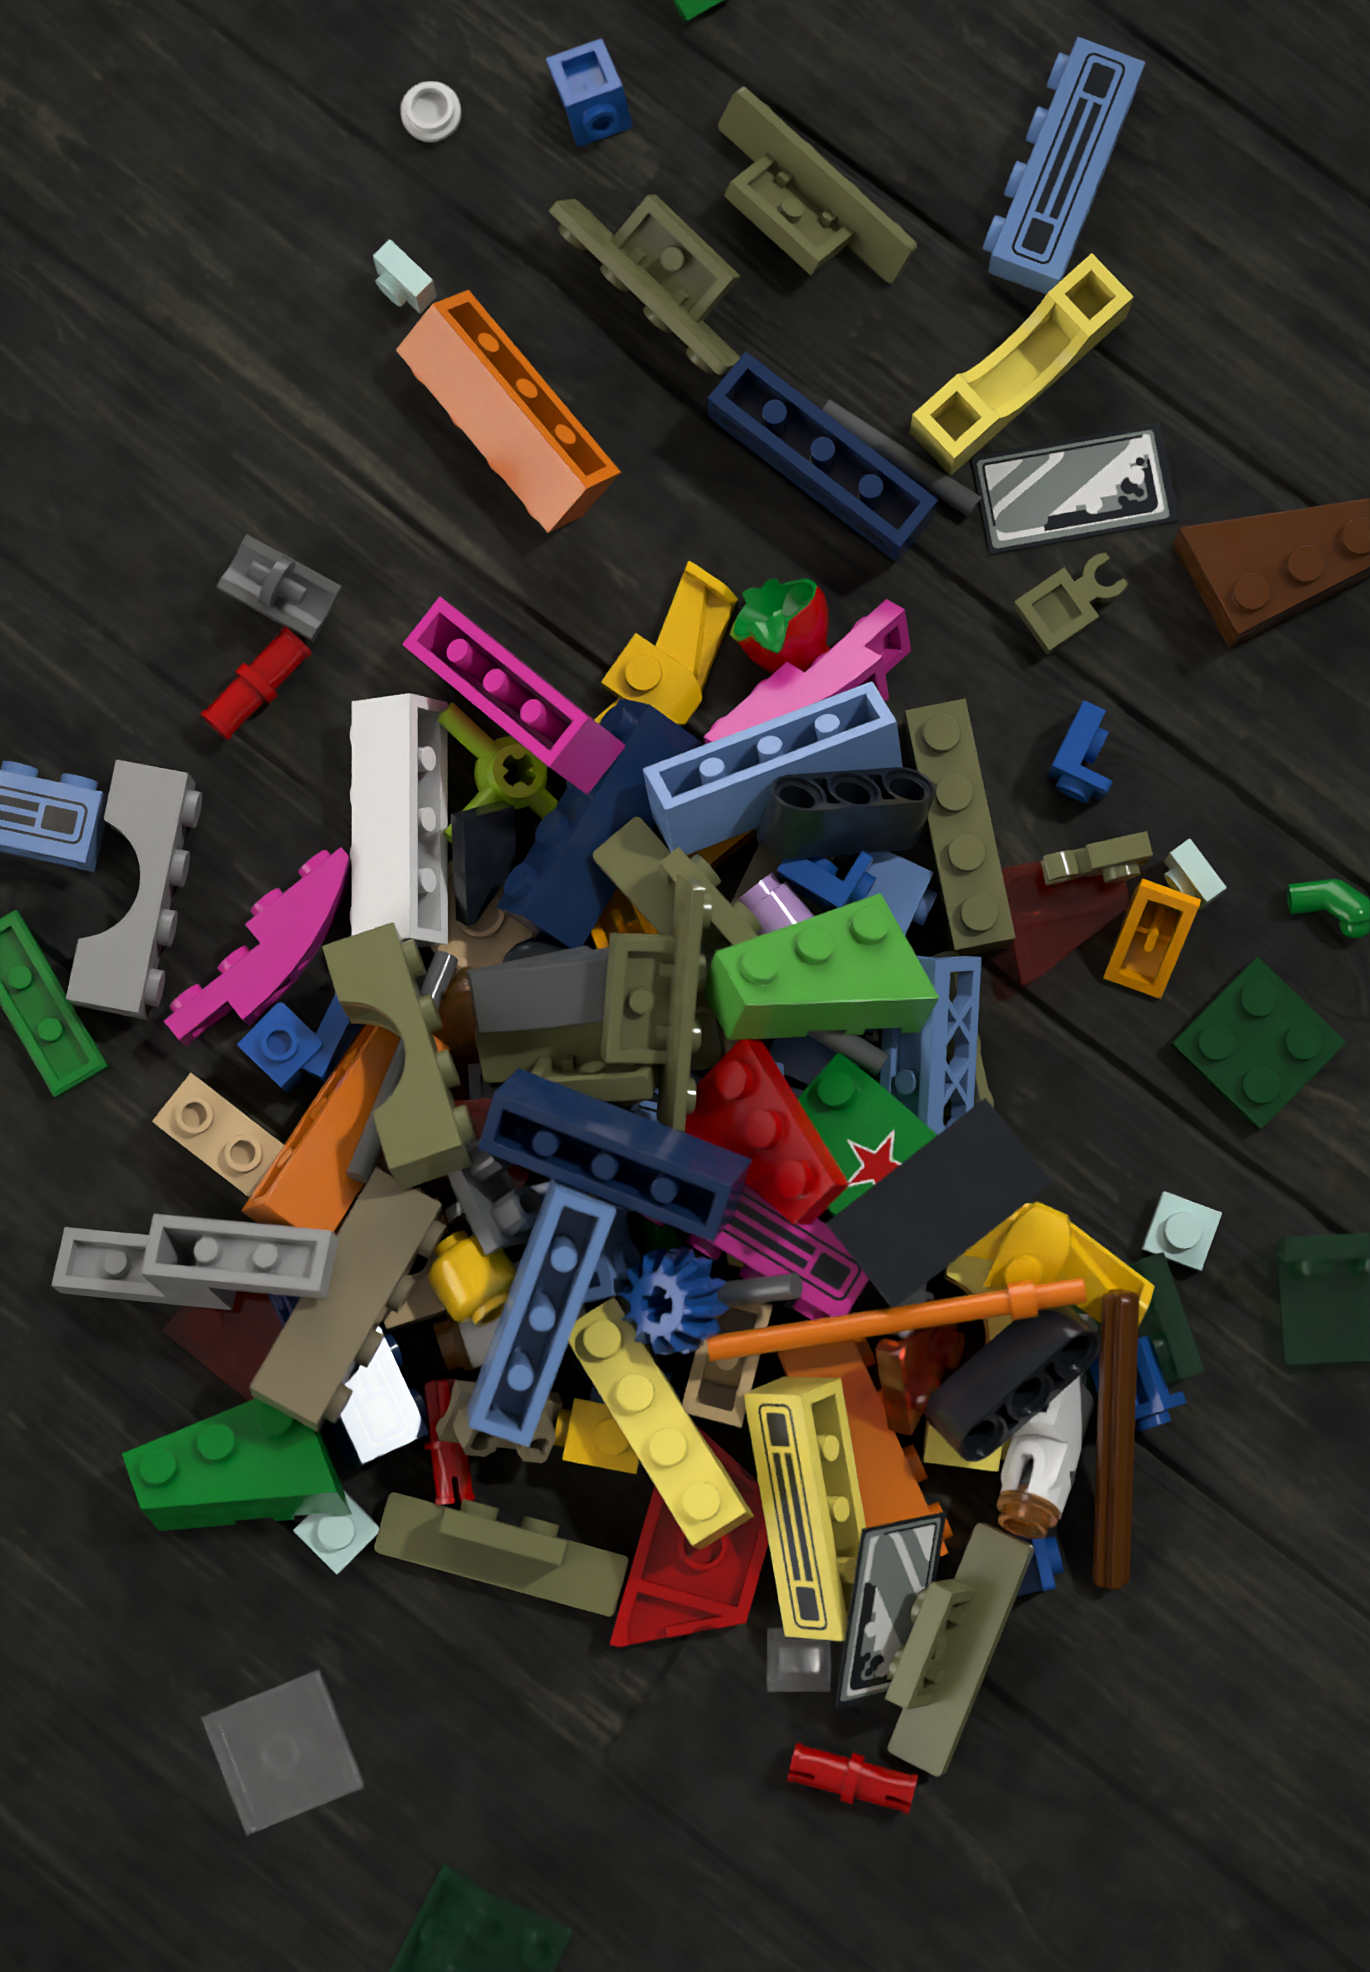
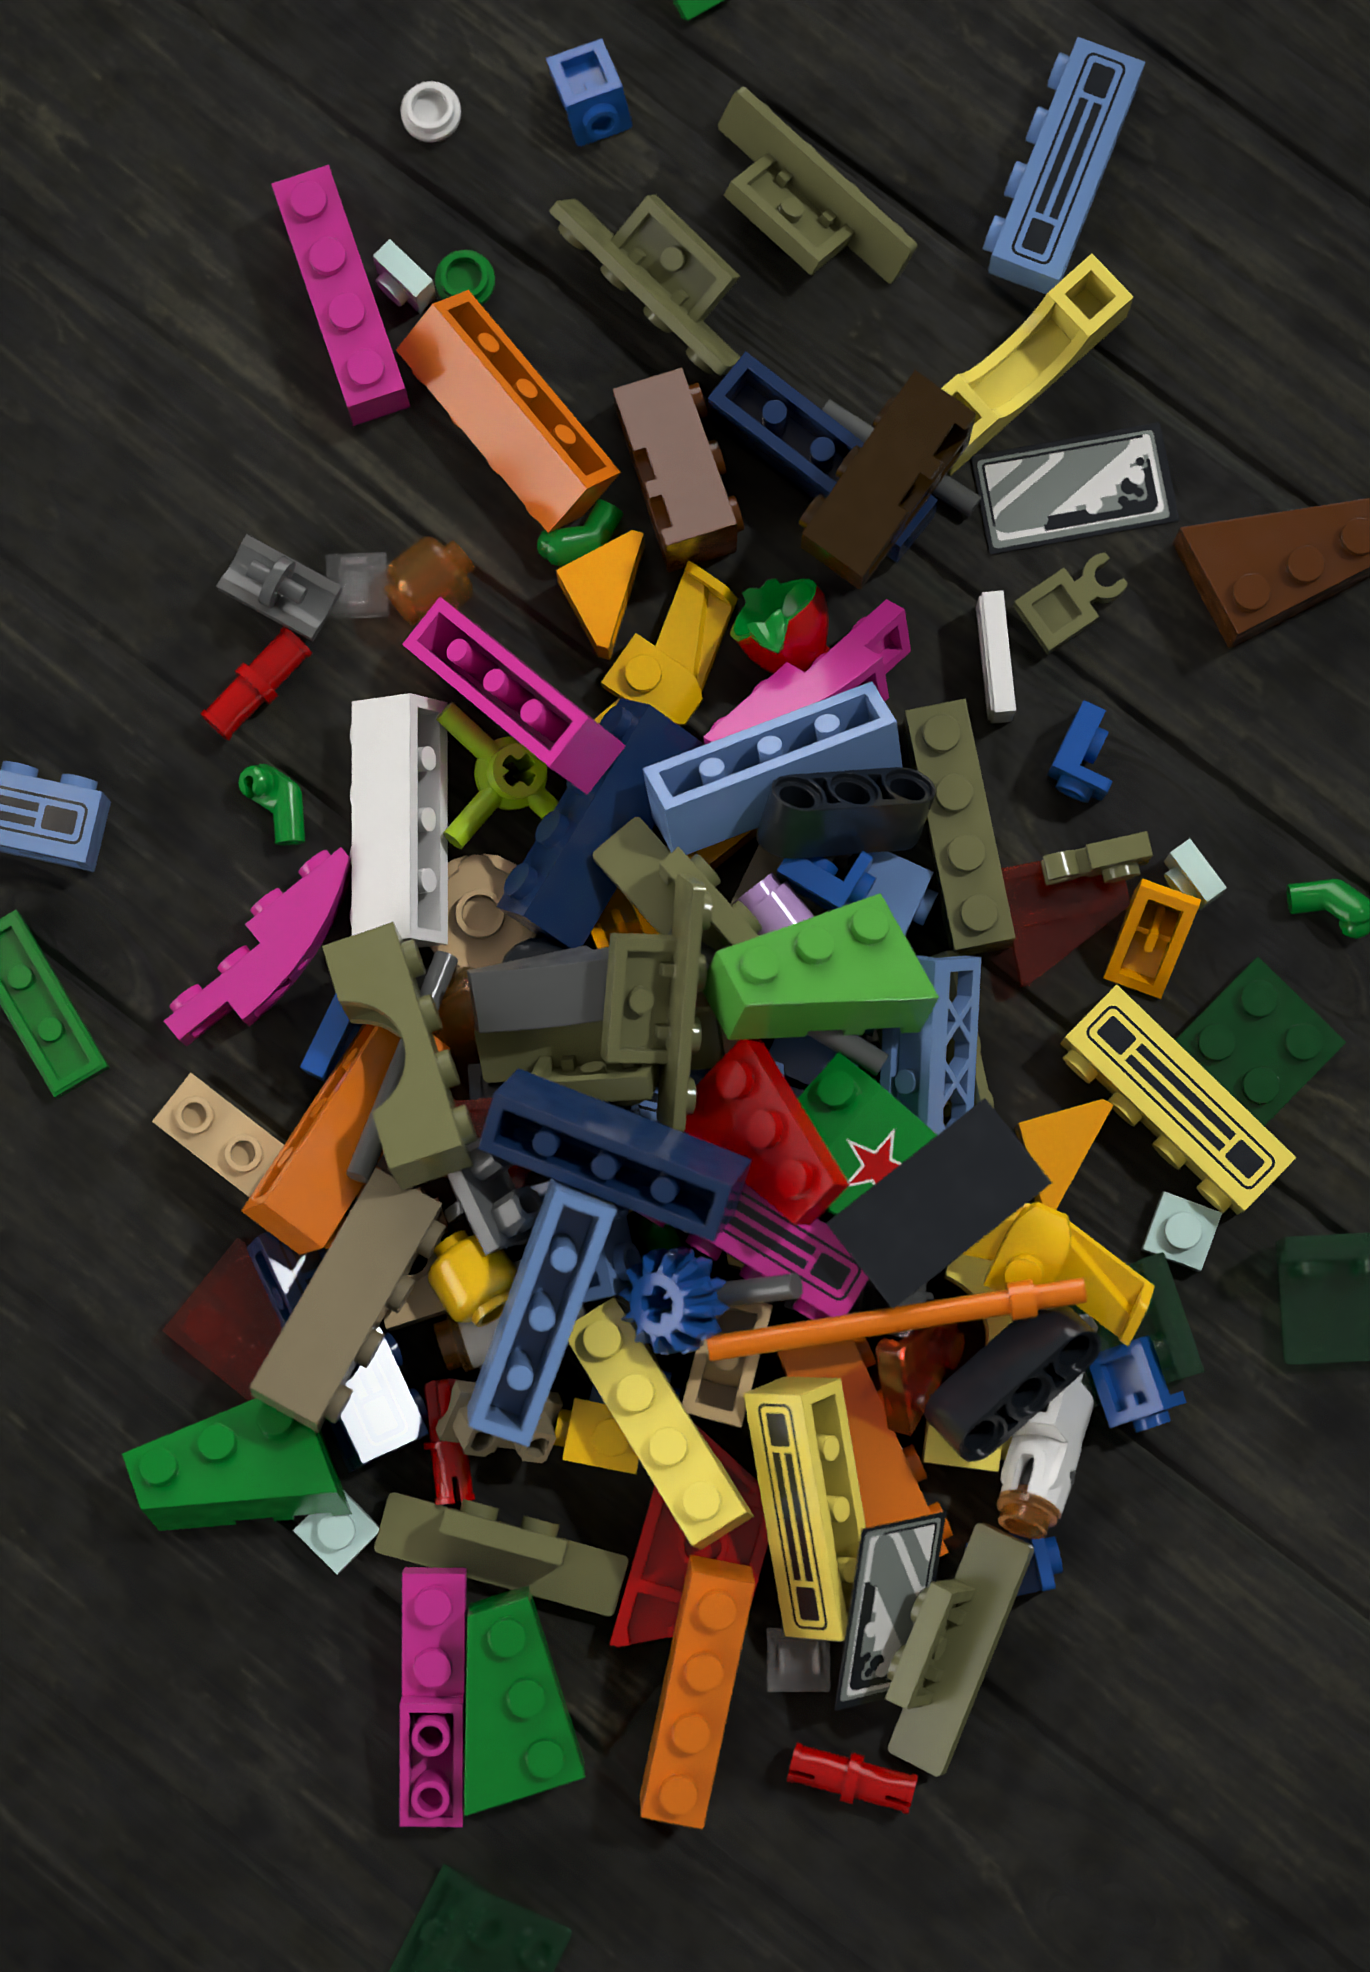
light grey bracket [51,1214,339,1310] -> none
light grey arch [66,760,202,1020] -> none
clear plate [201,1669,365,1835] -> none
blue bracket [237,1003,323,1094] -> none
black tile [451,800,517,926] -> none
reddish brown axle [1092,1289,1139,1590] -> none
none -> green arm [238,764,305,845]
none -> dark pink brick [271,165,411,426]
none -> clear tile [326,552,390,619]
none -> clear orange head [382,536,475,626]
none -> dark pink slope [400,1567,468,1827]
none -> green plate [435,250,495,305]
none -> green wedge [464,1585,585,1816]
none -> green arm [537,499,624,567]
none -> light orange slope [556,530,645,660]
none -> wedge [612,368,745,573]
none -> orange brick [640,1555,755,1829]
none -> dark brown wedge [799,370,976,590]
none -> white tile [976,590,1016,724]
none -> light orange slope [1014,1099,1113,1210]
none -> light yellow brick [1060,984,1296,1215]

